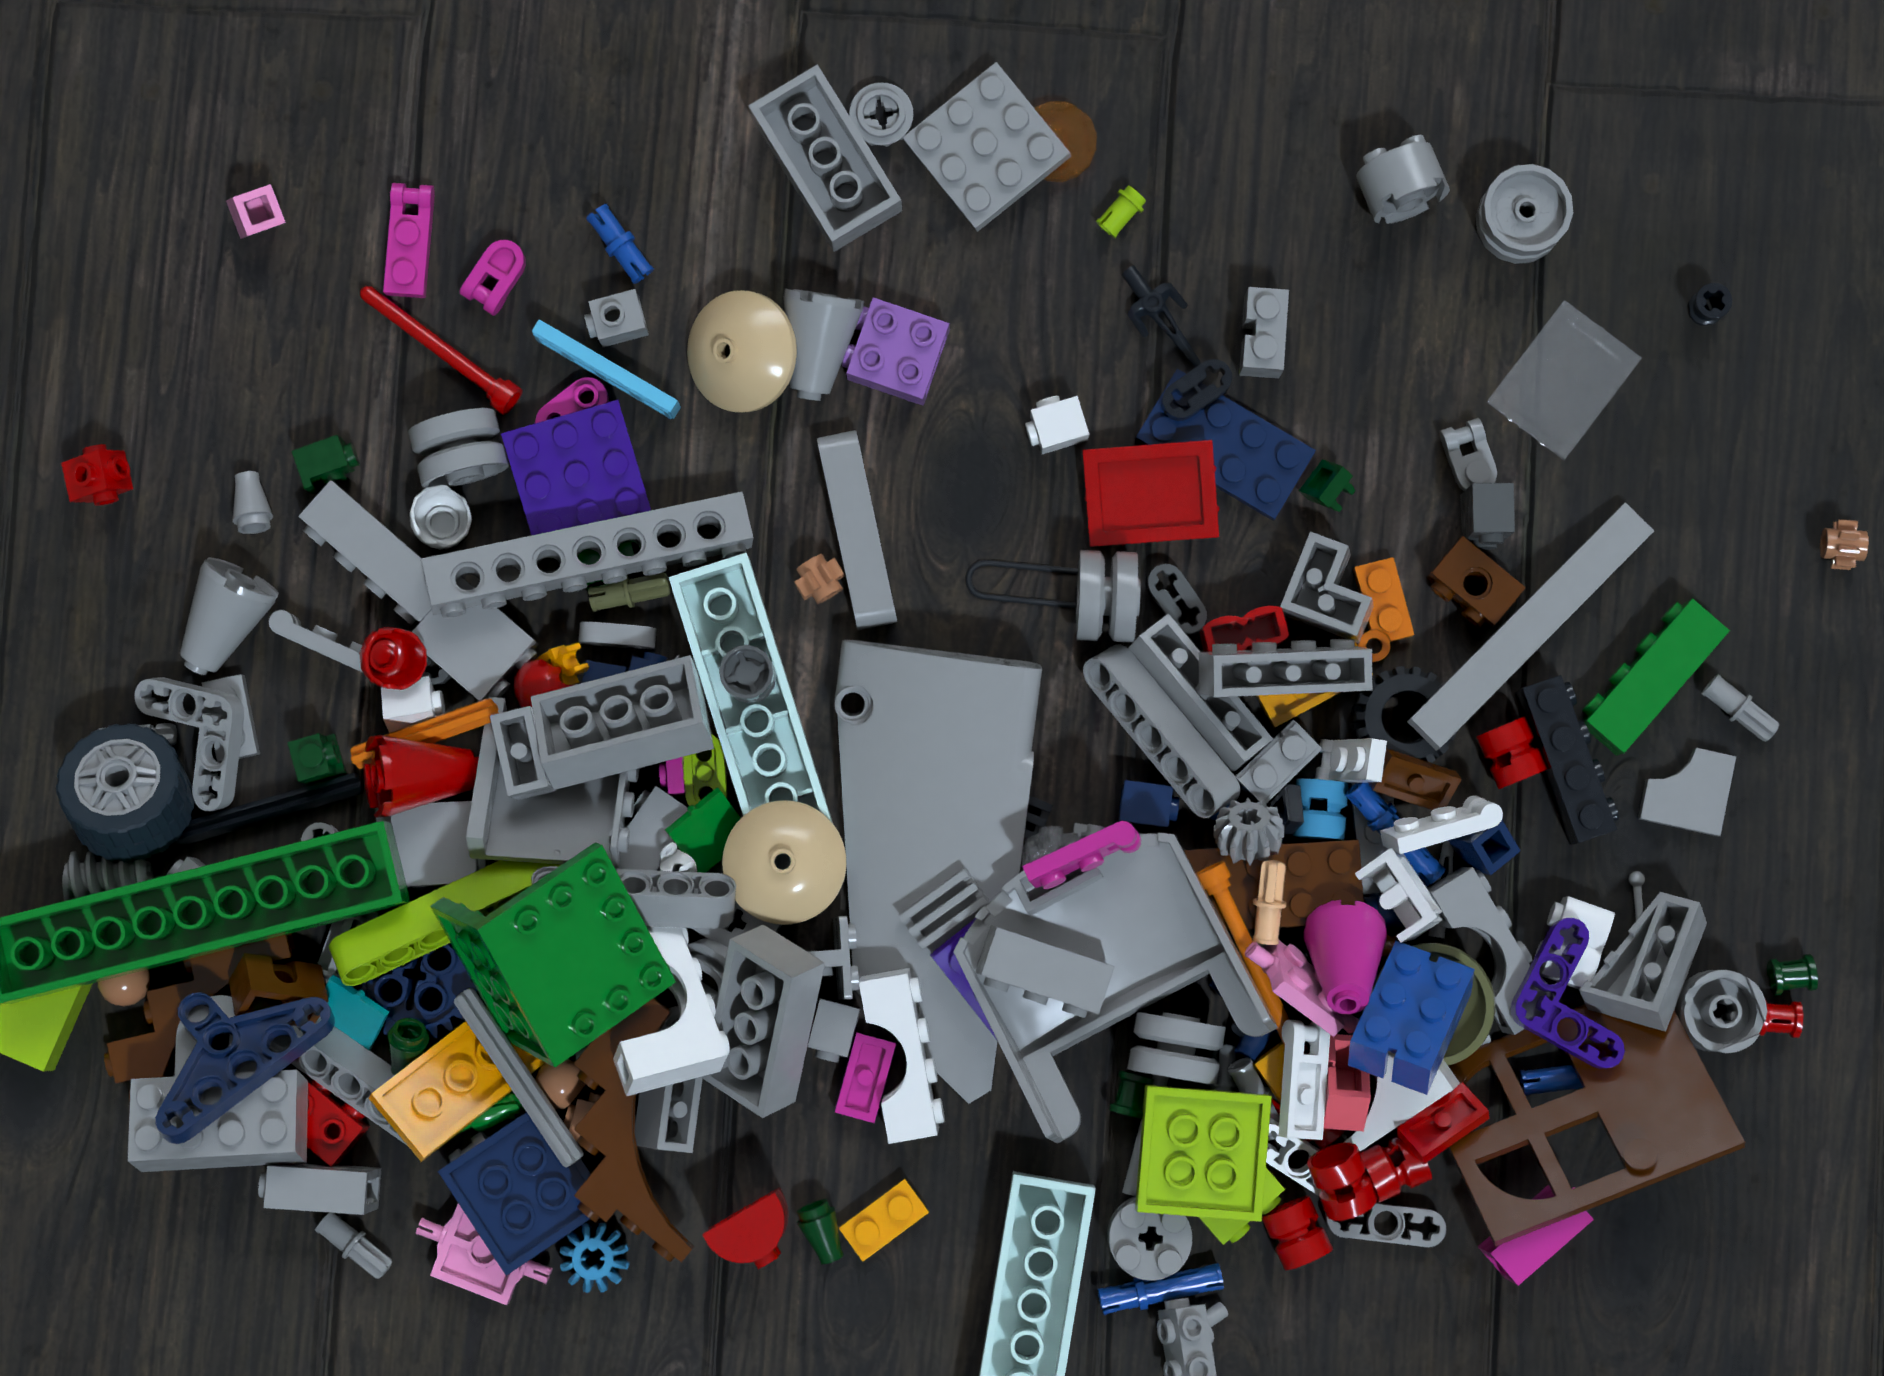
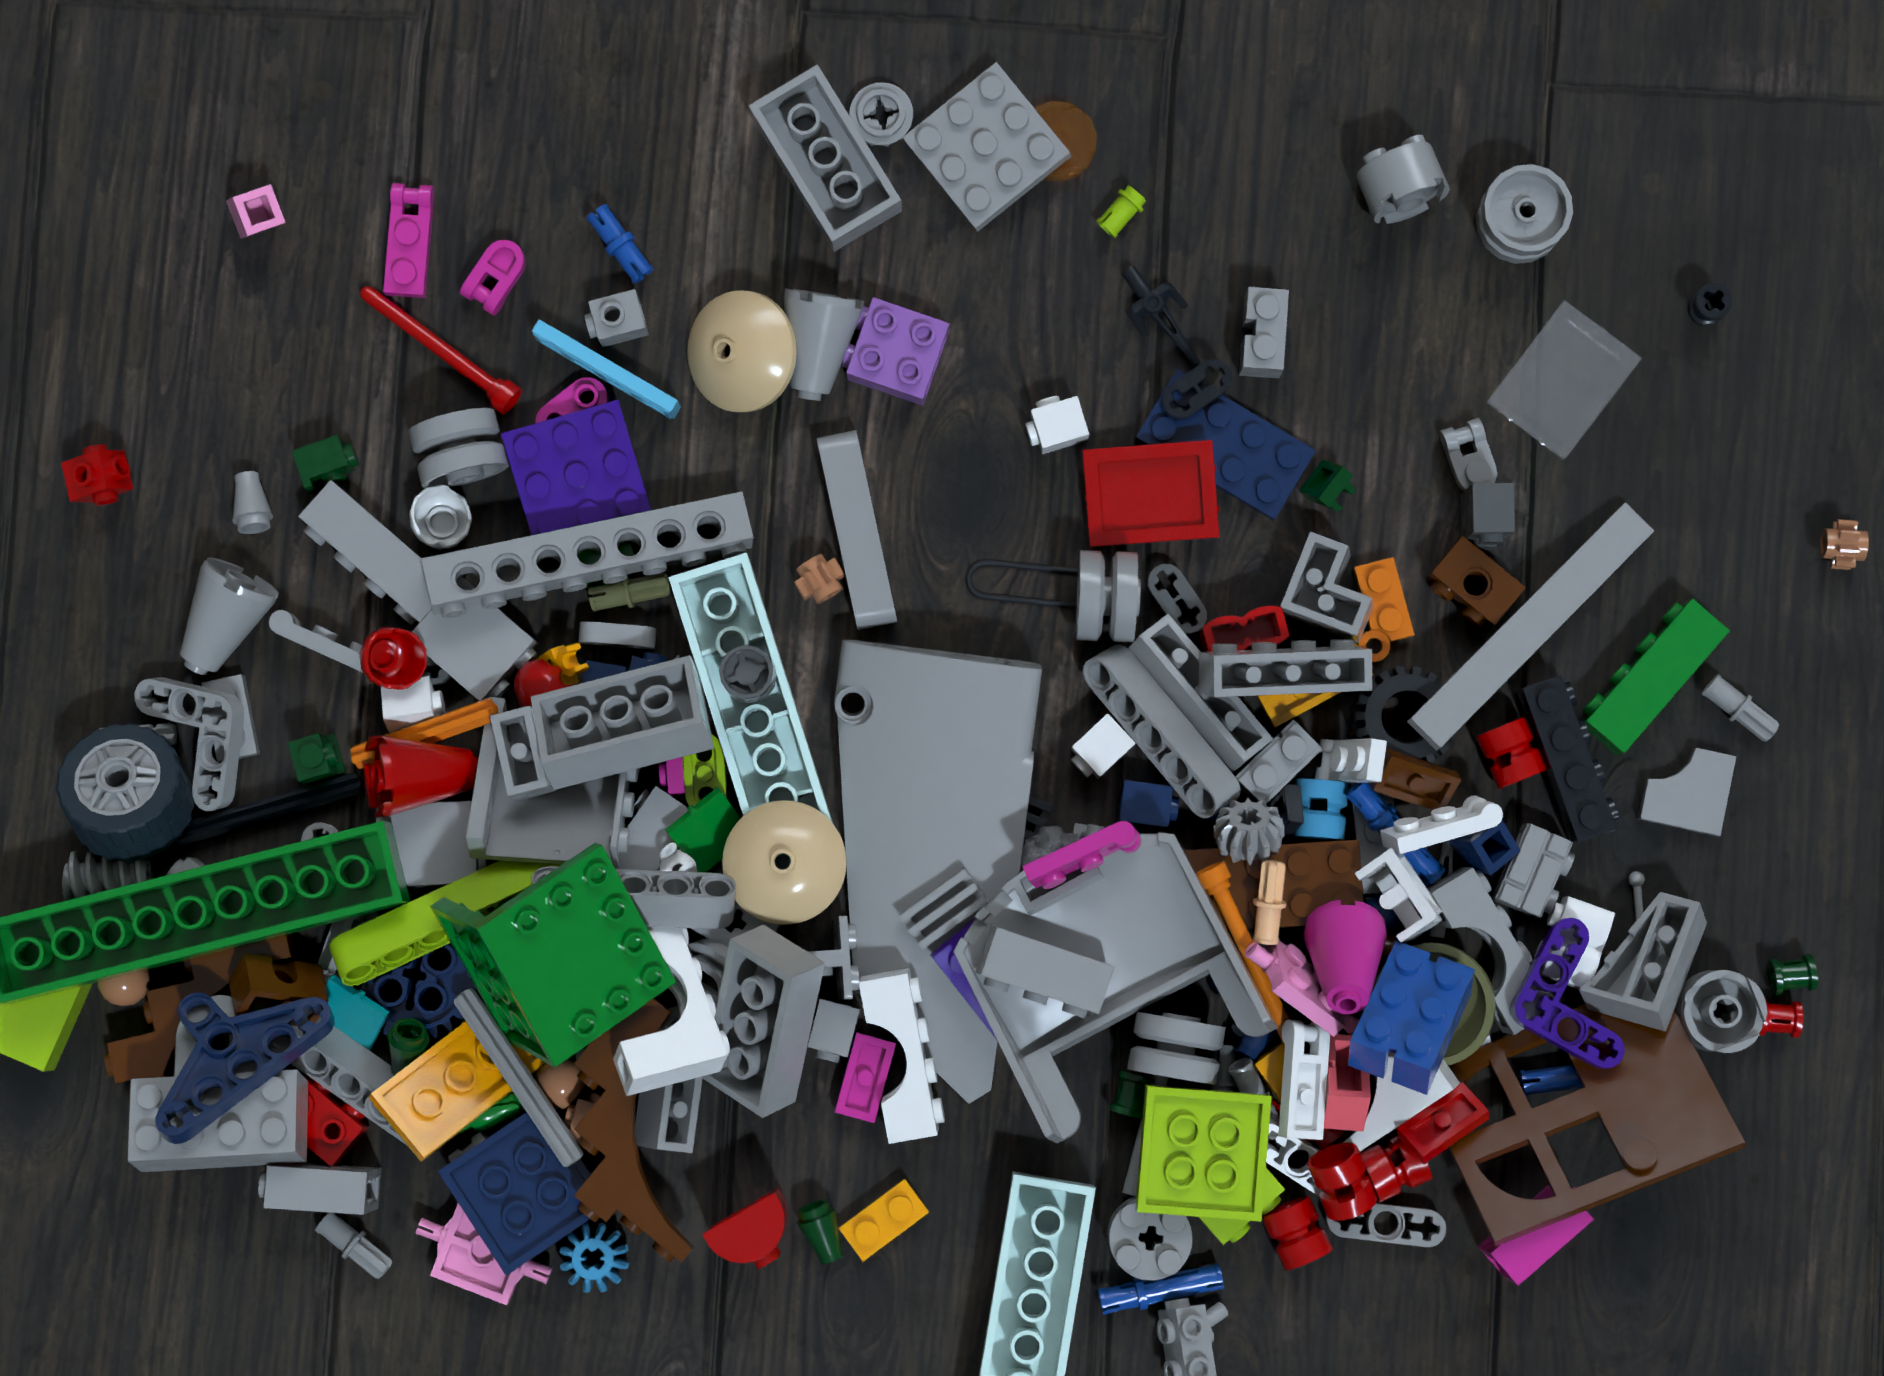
none -> white brick [1071,713,1135,779]
none -> light grey brick [1491,823,1575,918]

